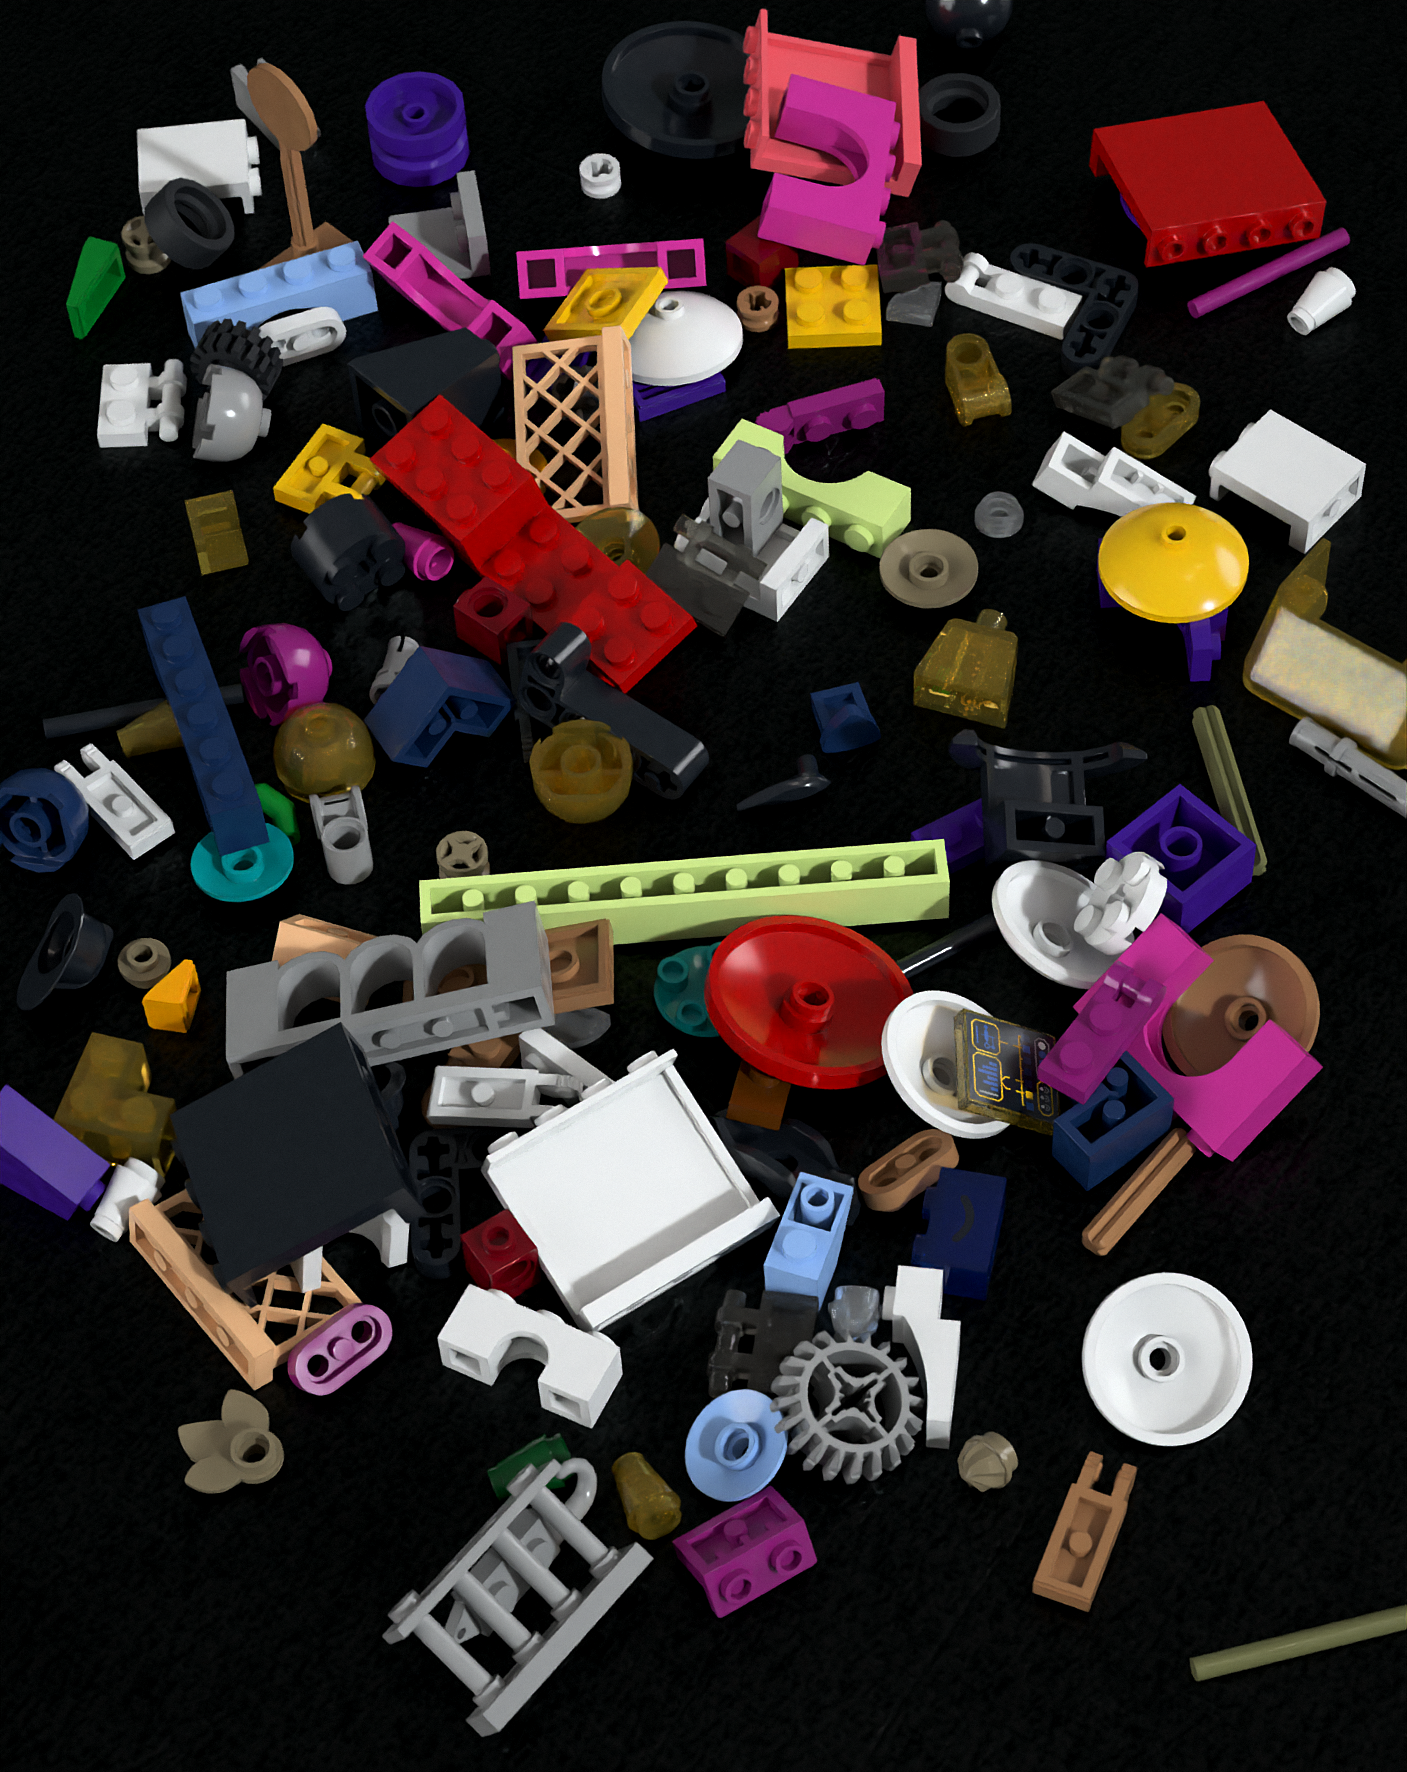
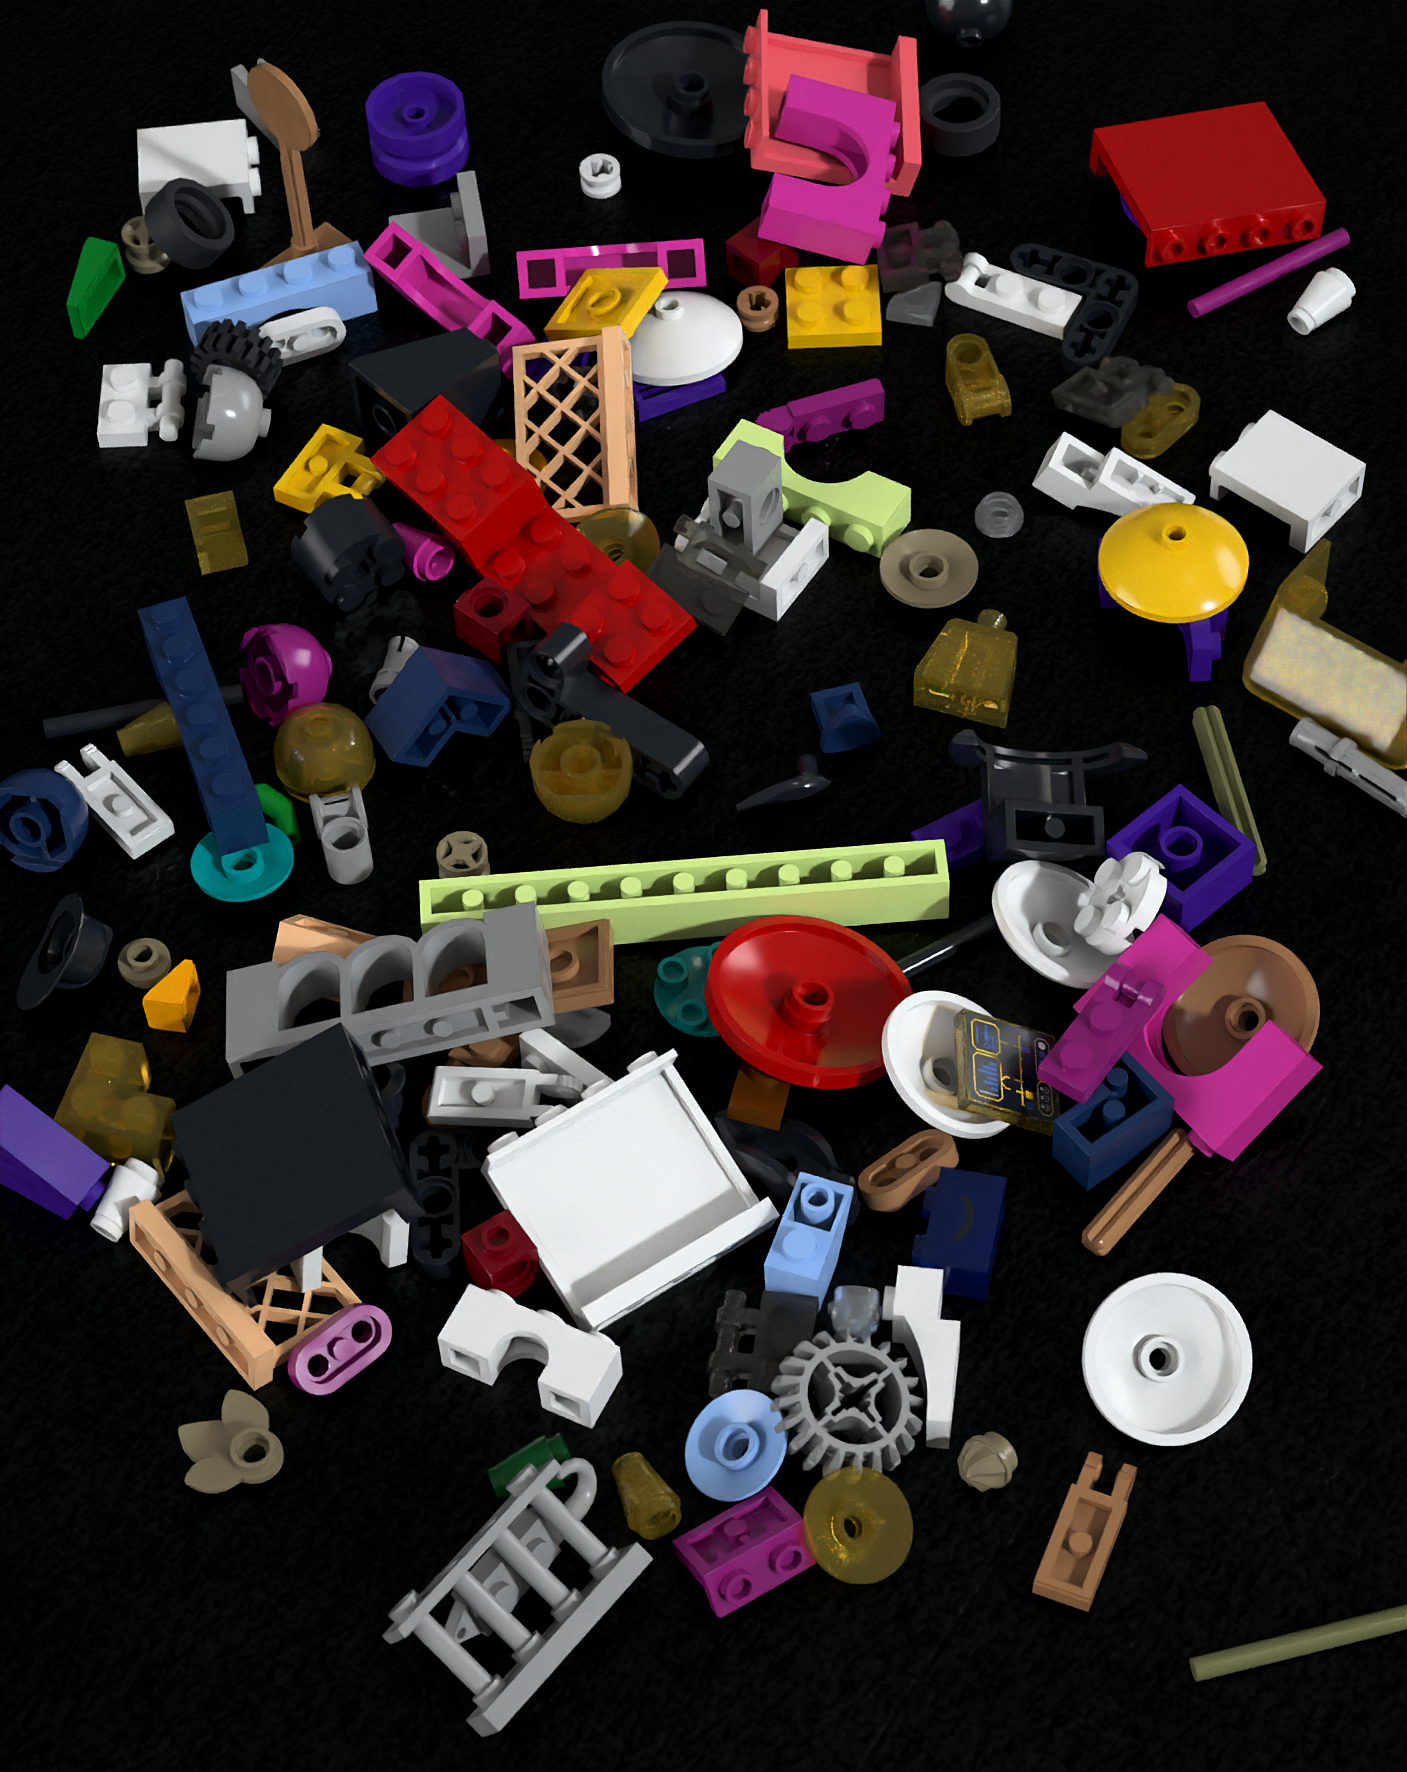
none -> clear yellow dish [803,1466,913,1584]

